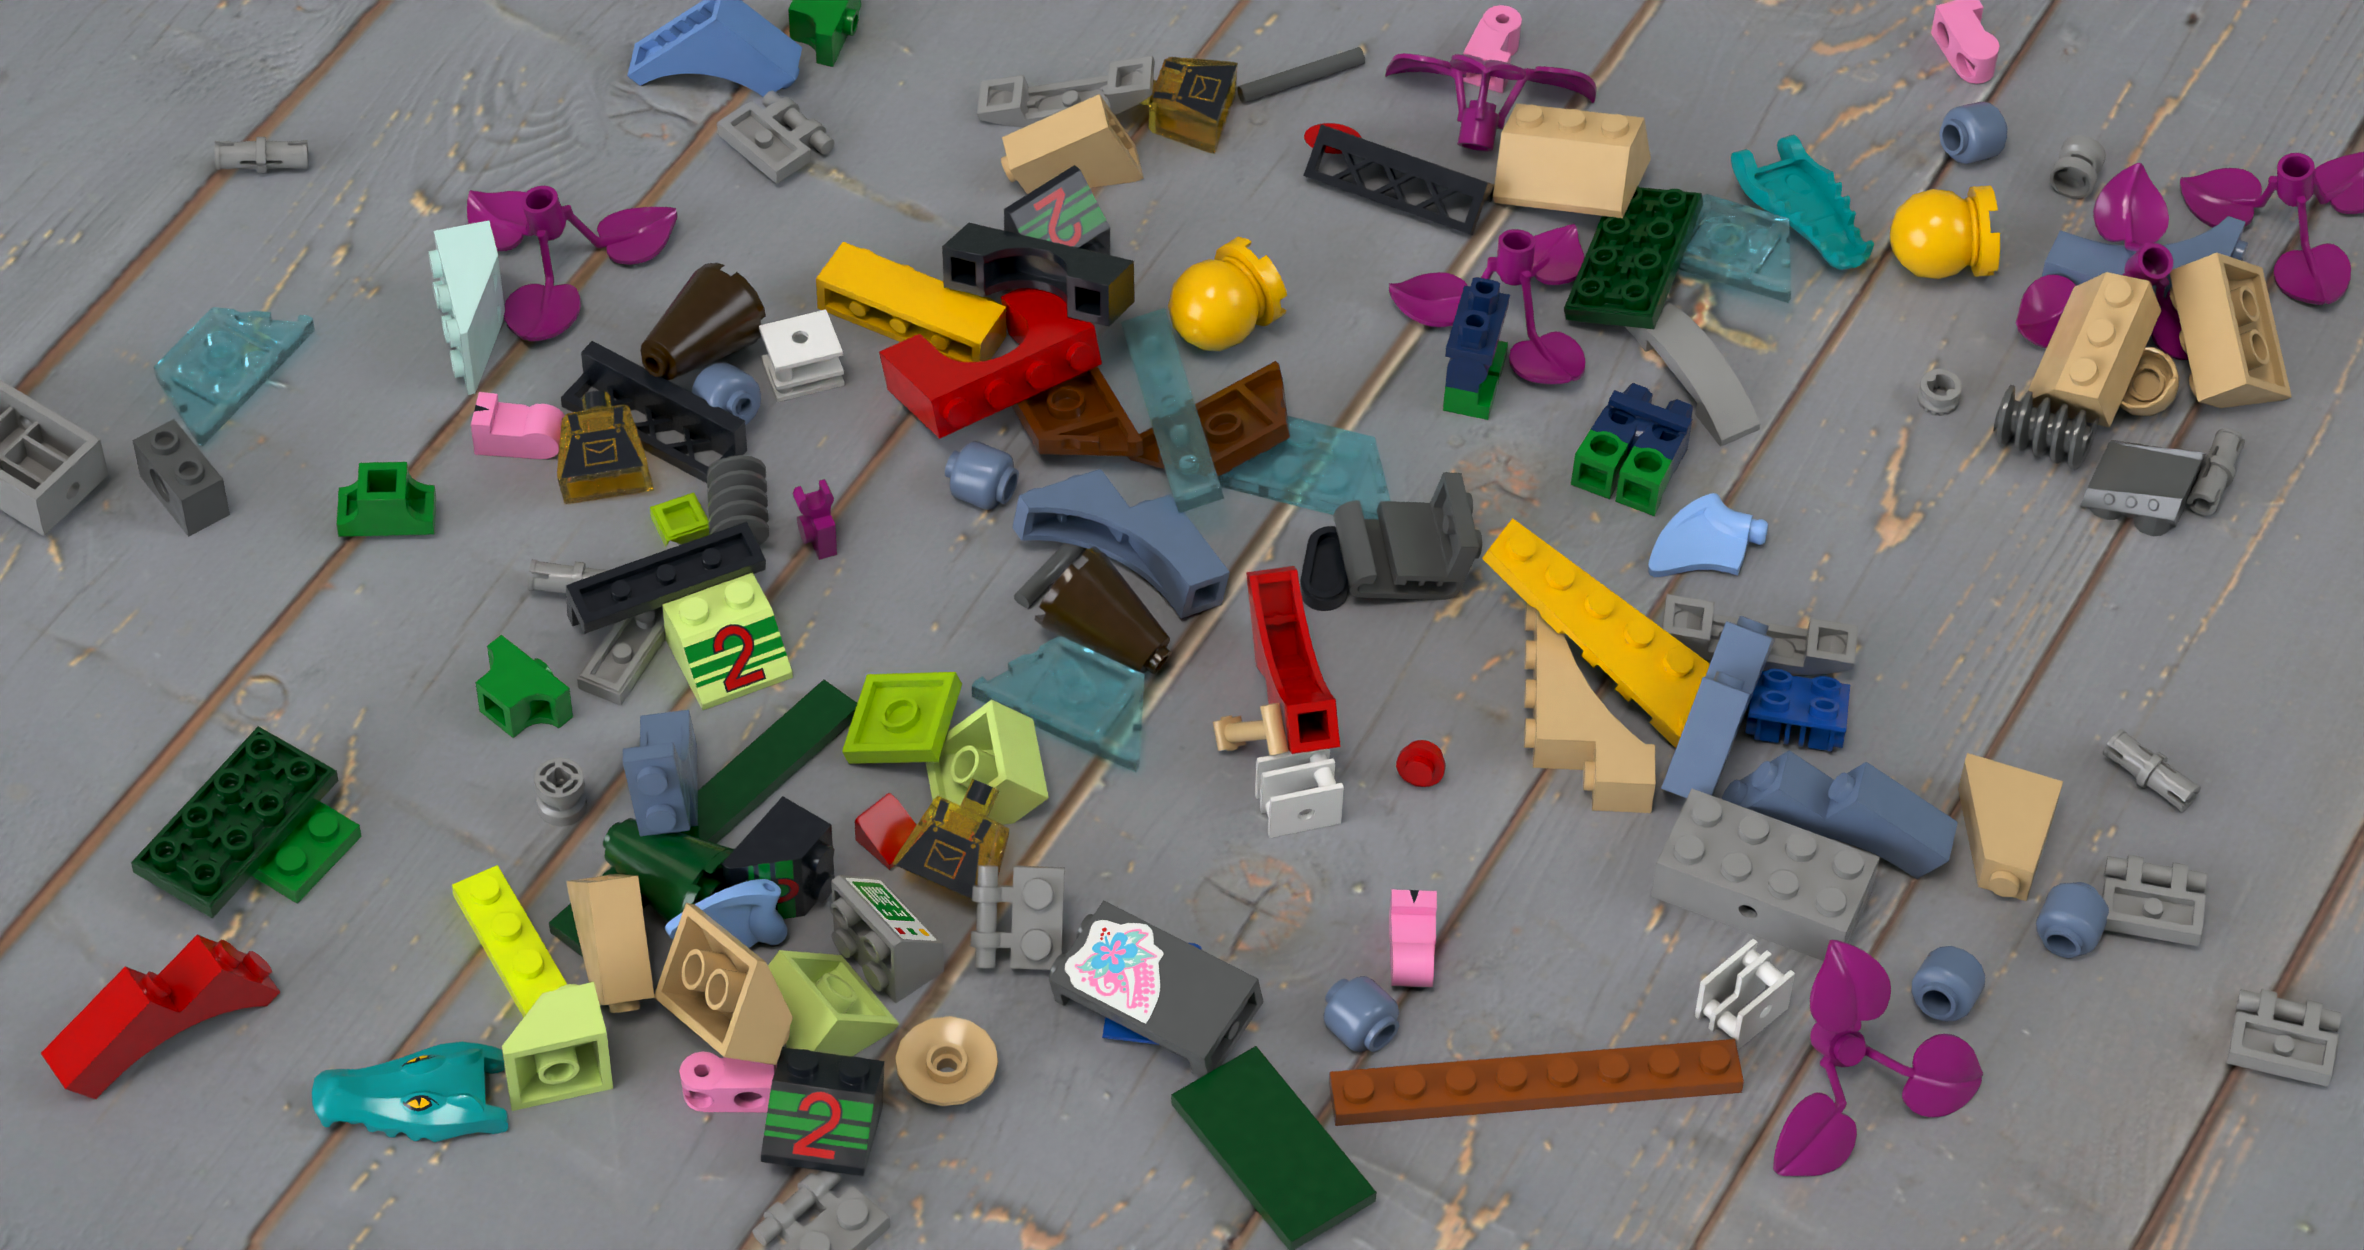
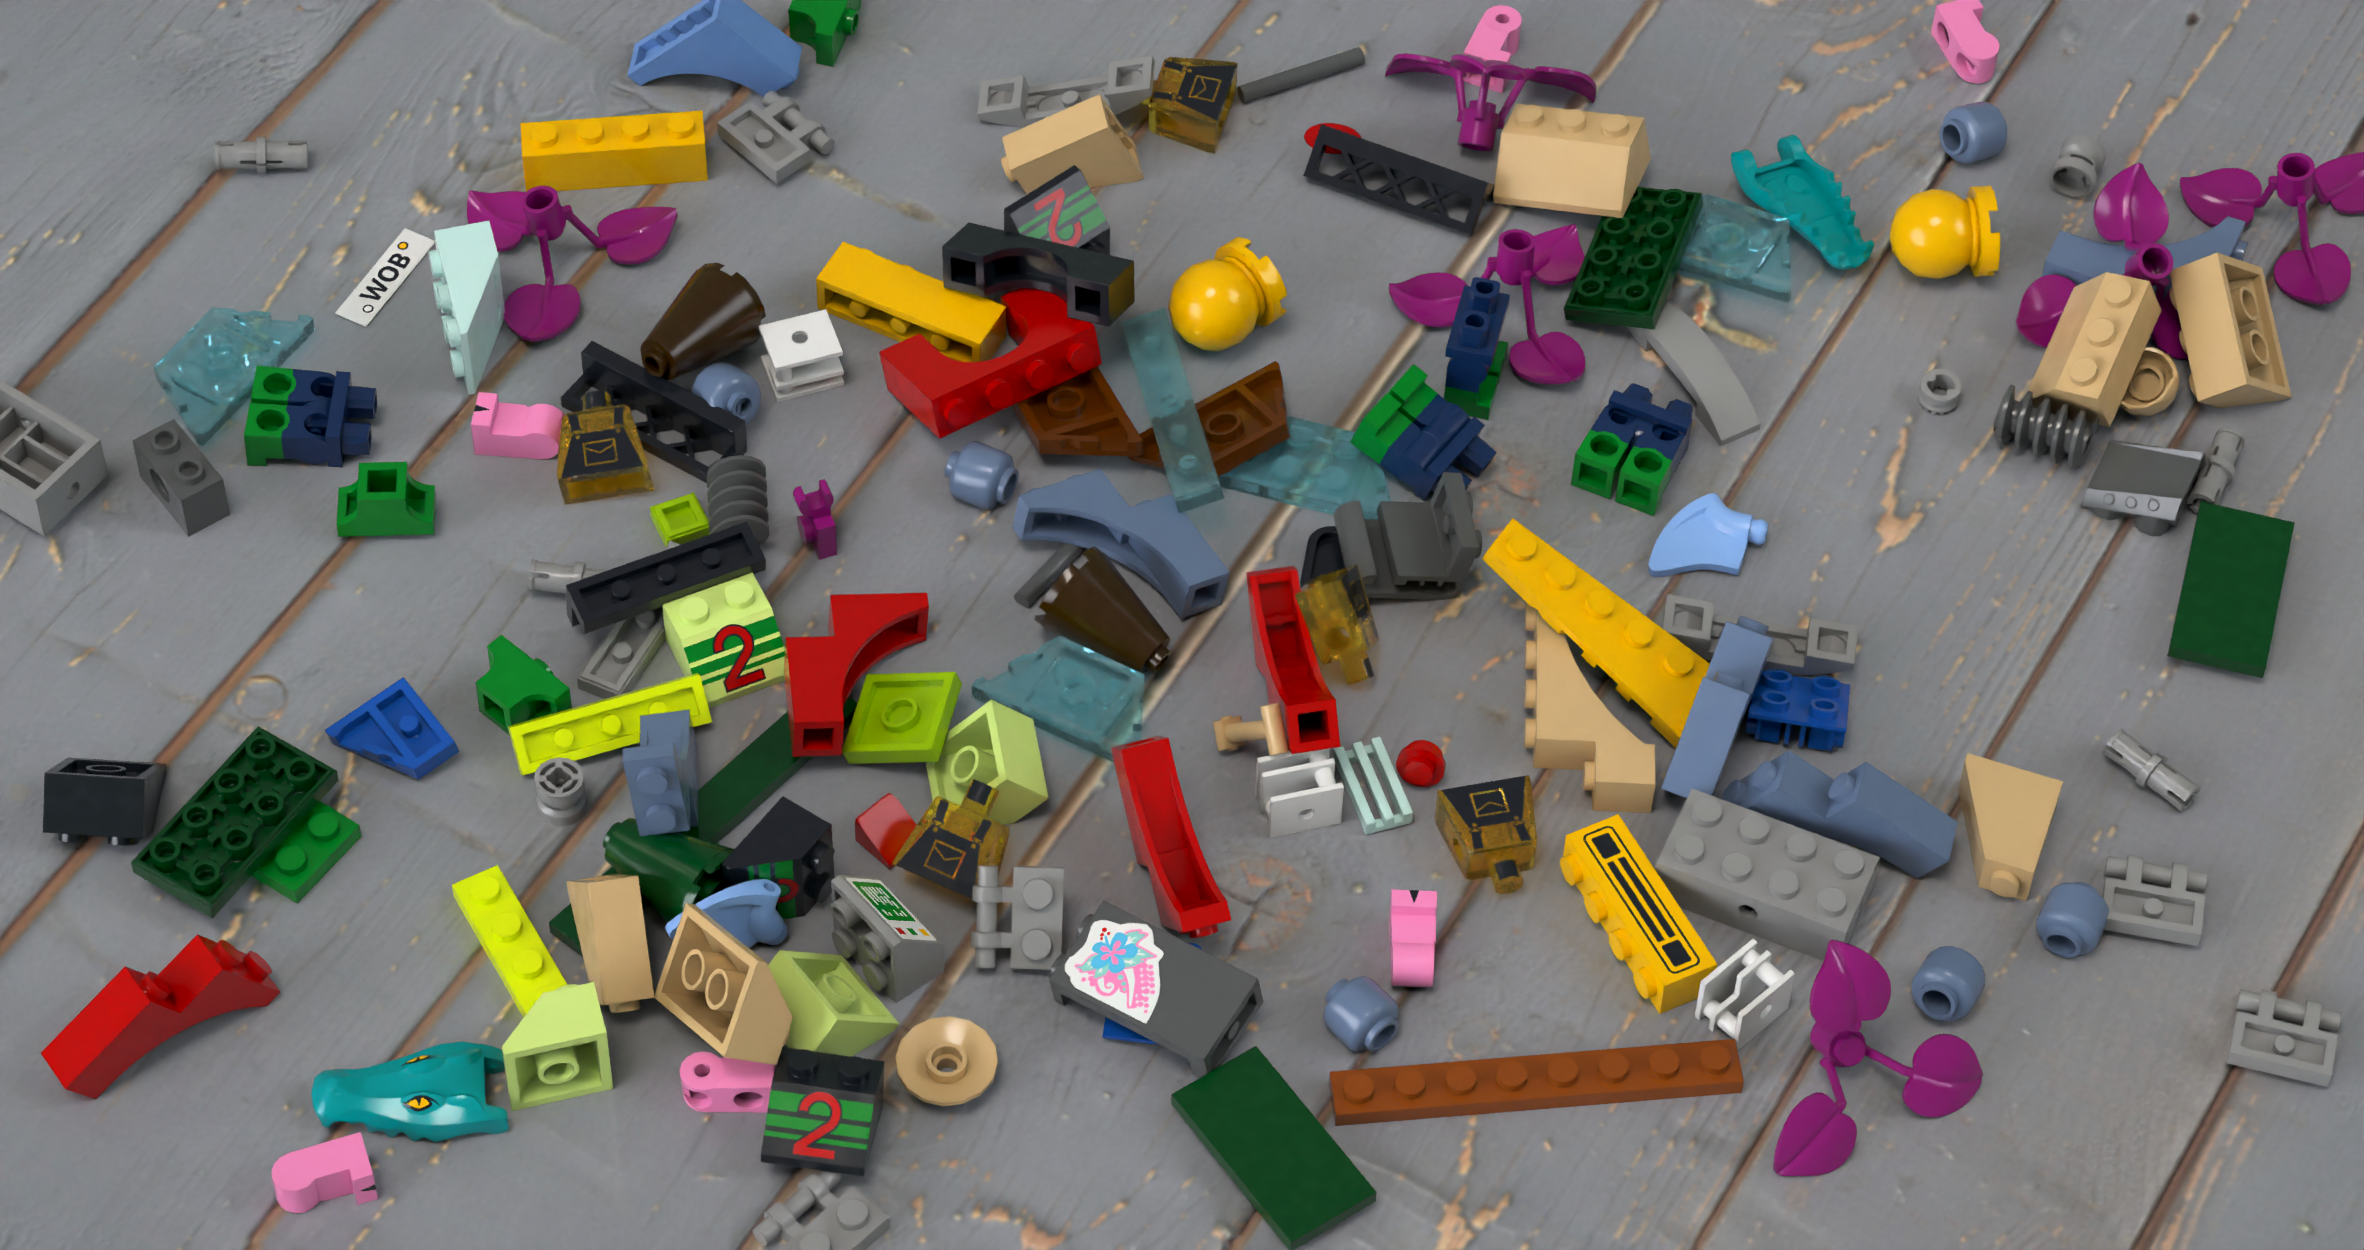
none -> black slope [43,757,166,846]
none -> dark blue hips [244,366,378,468]
none -> bright pink leg [272,1132,378,1214]
none -> blue wing [325,677,459,780]
none -> white sticker [335,228,435,327]
none -> neon yellow plate [507,673,712,775]
none -> yellow brick [520,110,708,192]
none -> red arch [784,593,929,757]
none -> red arch [1111,736,1231,938]
none -> clear yellow torso [1295,564,1379,685]
none -> light aqua tile [1333,737,1413,835]
none -> dark blue hips [1350,364,1497,500]
none -> clear yellow torso [1435,775,1537,894]
none -> yellow brick [1560,814,1718,1014]
none -> dark green tile [2167,501,2295,678]

